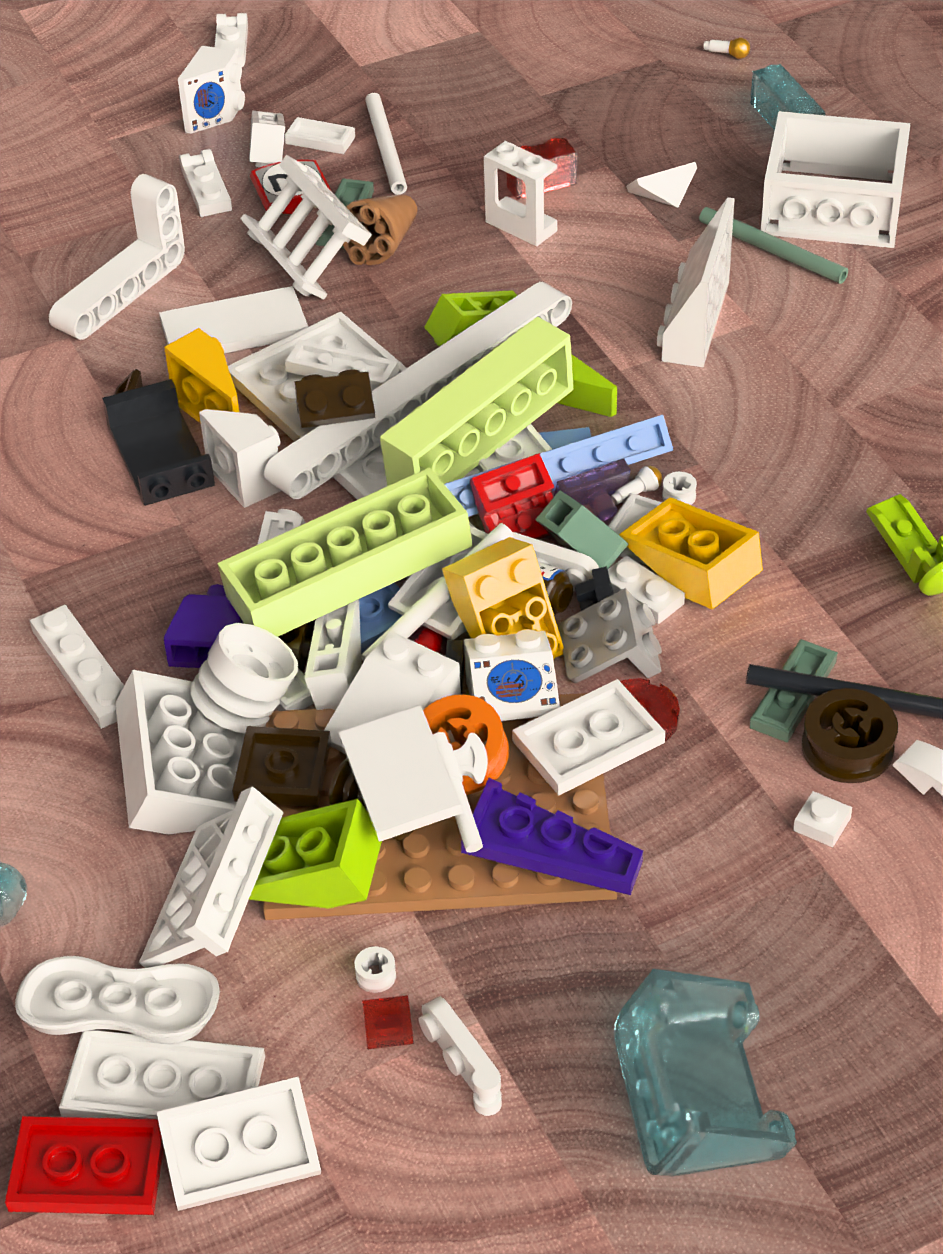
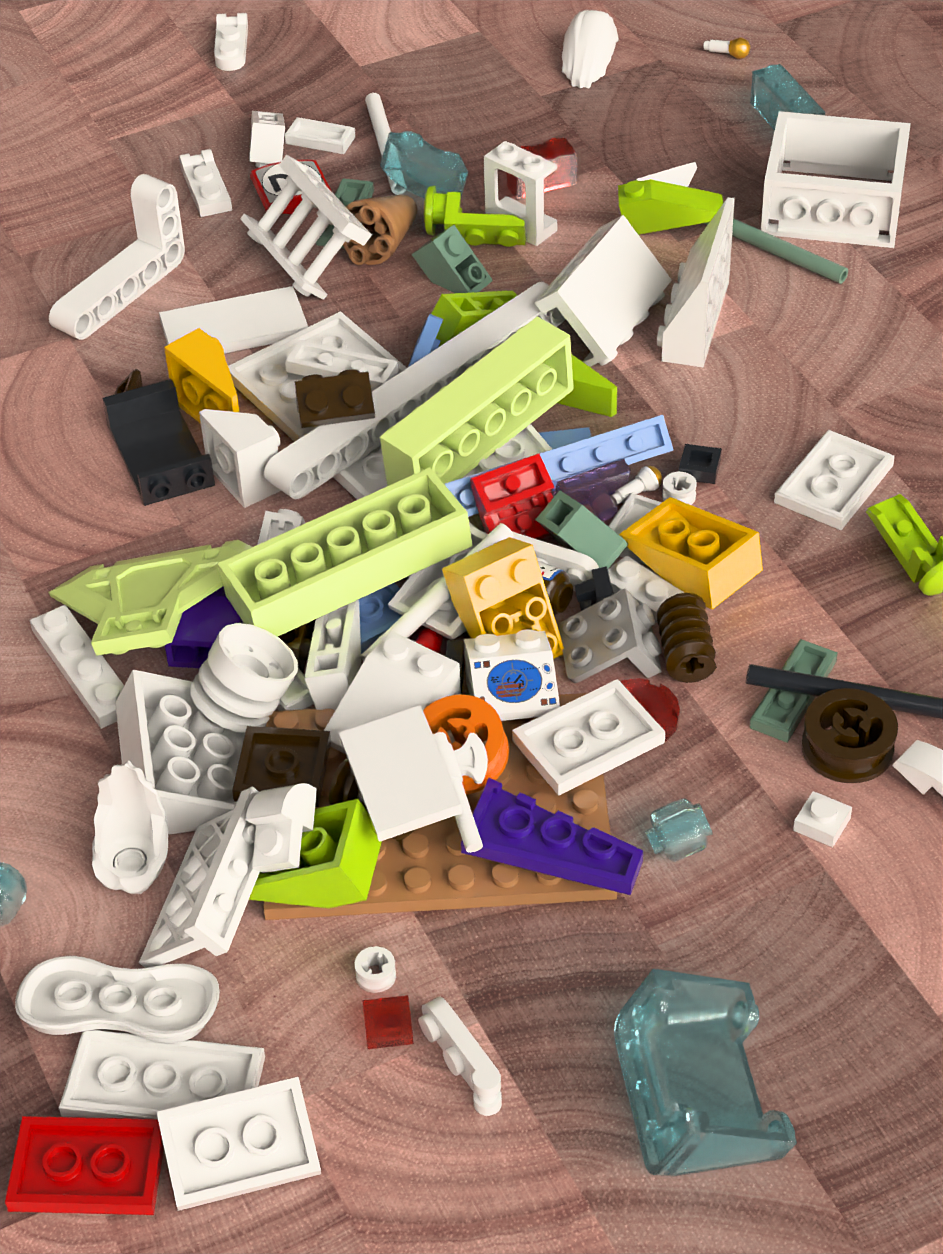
white slope [178,46,245,134] -> none
none -> yellowish green plate [48,540,252,656]
none -> white hair [92,760,168,894]
none -> white brick [245,784,317,873]
none -> clear light blue brick [380,131,469,198]
none -> medium blue wing [408,314,443,367]
none -> sand green slope [412,225,493,293]
none -> lime piece [424,185,526,247]
none -> white panel [535,215,672,367]
none -> white hair [562,10,619,88]
none -> lime slope [618,179,723,235]
none -> clear light blue head [645,798,713,862]
none -> dark brown piece [657,593,717,683]
none -> black plate [679,444,722,484]
none -> white tile [774,430,894,530]

